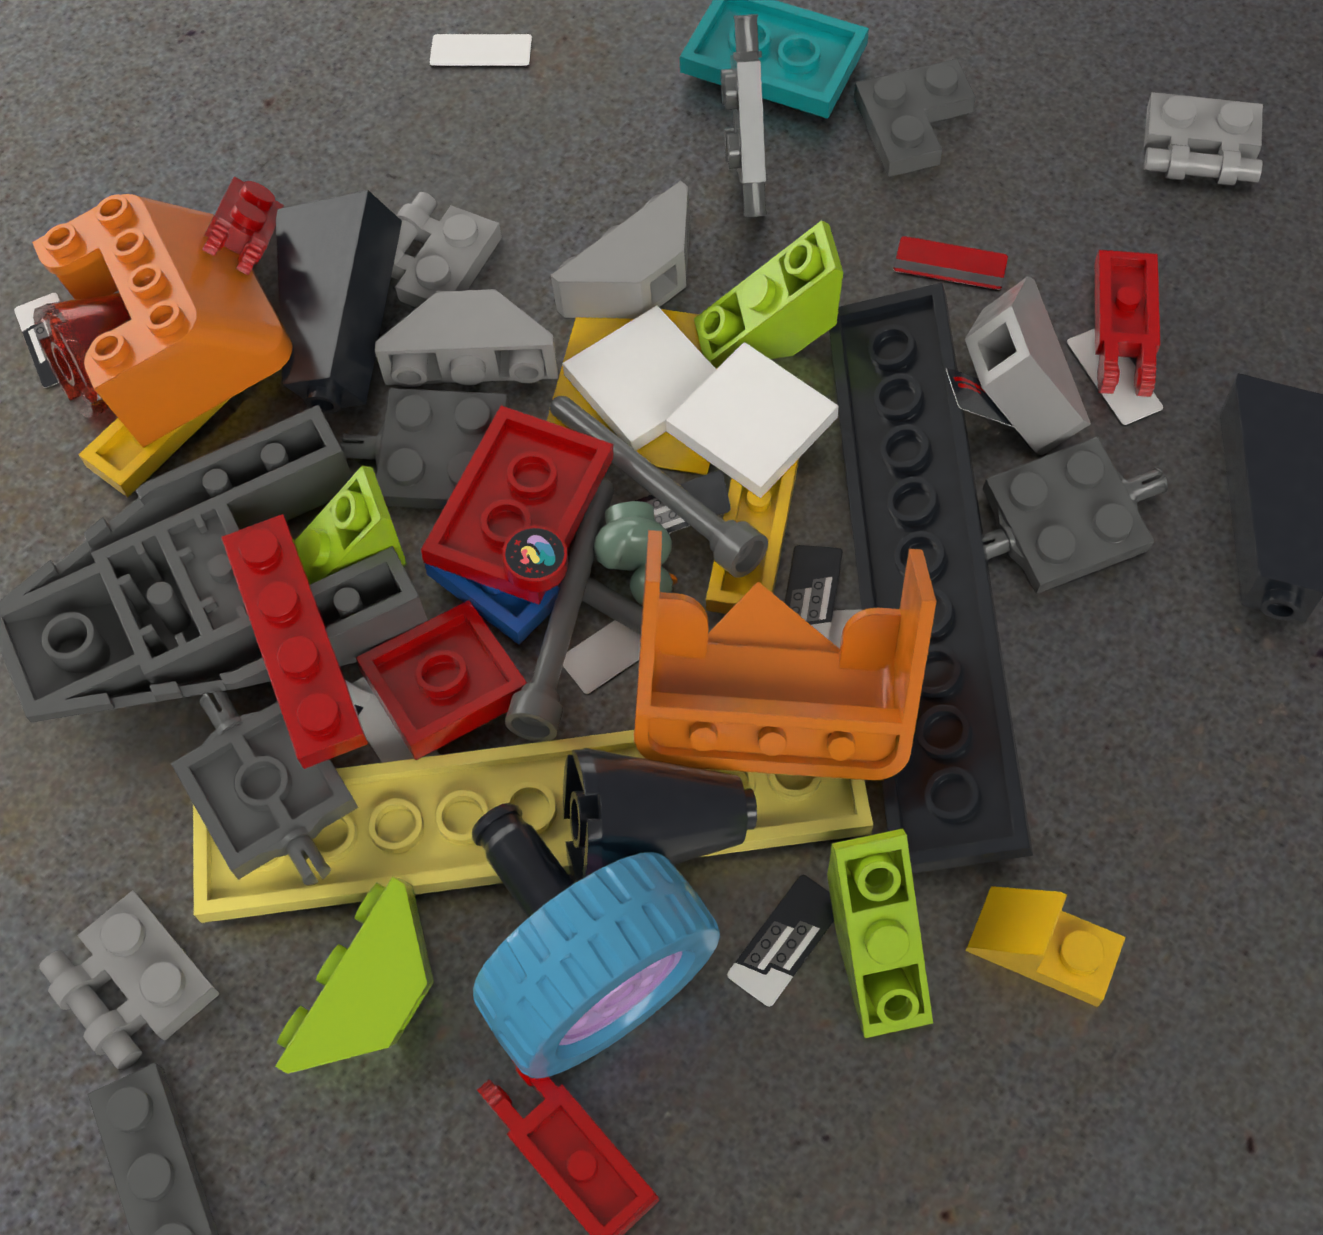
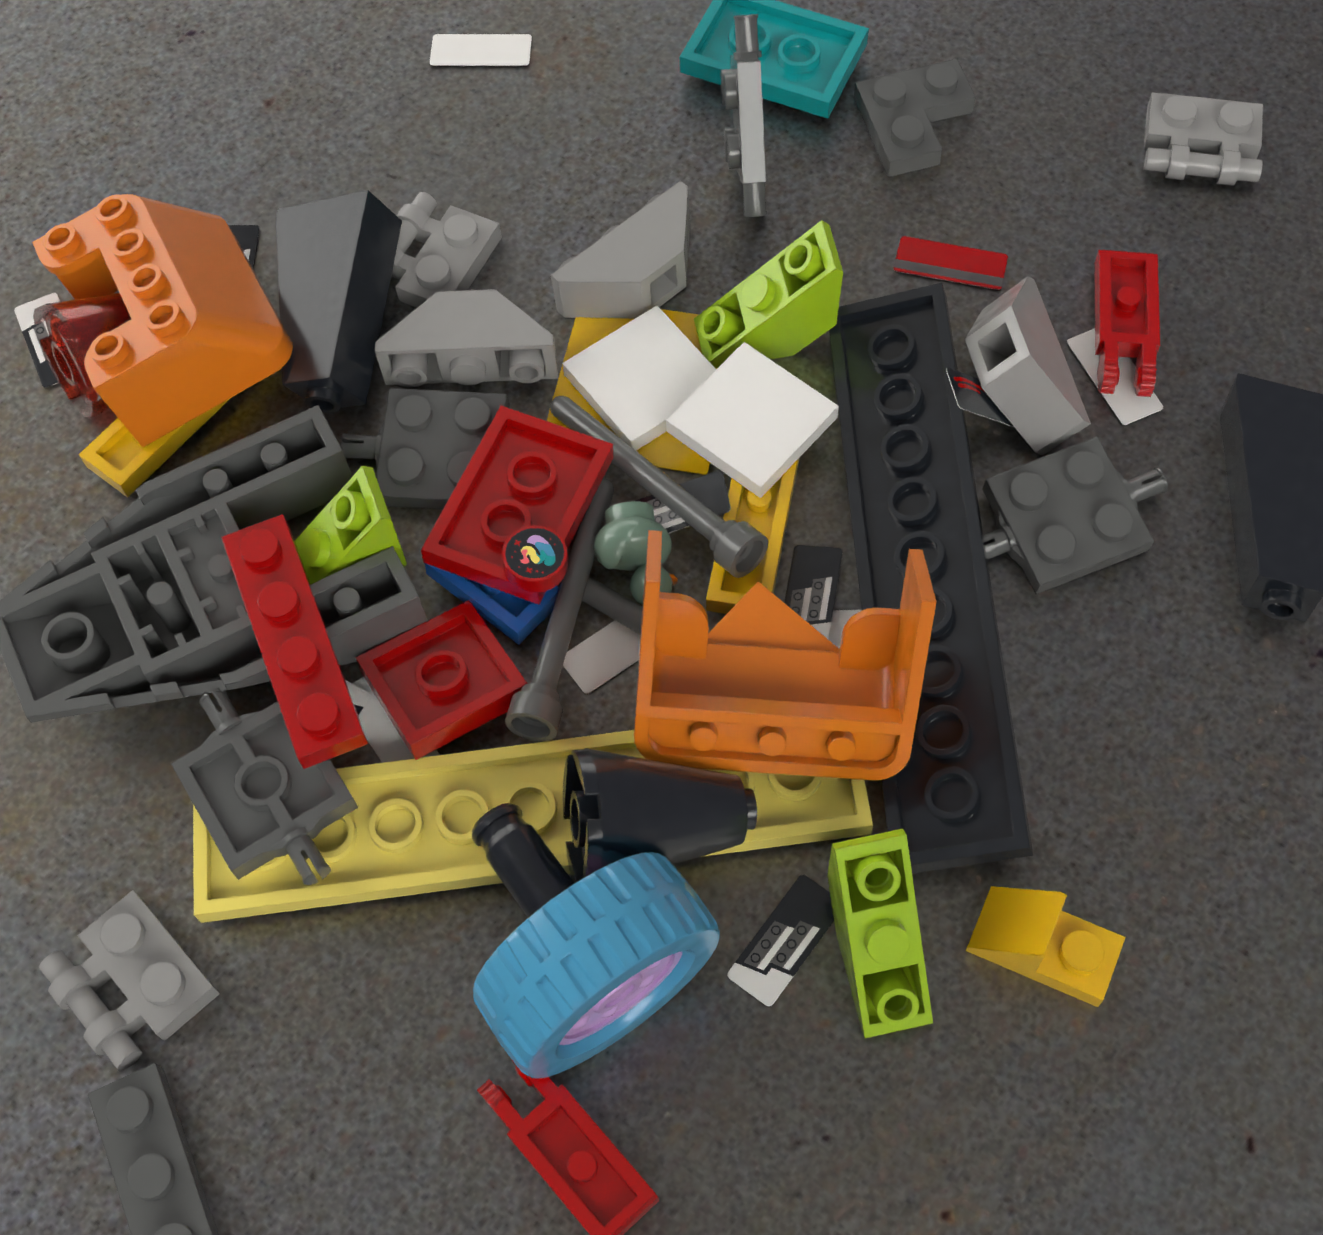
red hinge [202,176,284,275] -> none
lime slope [275,877,434,1074] -> none

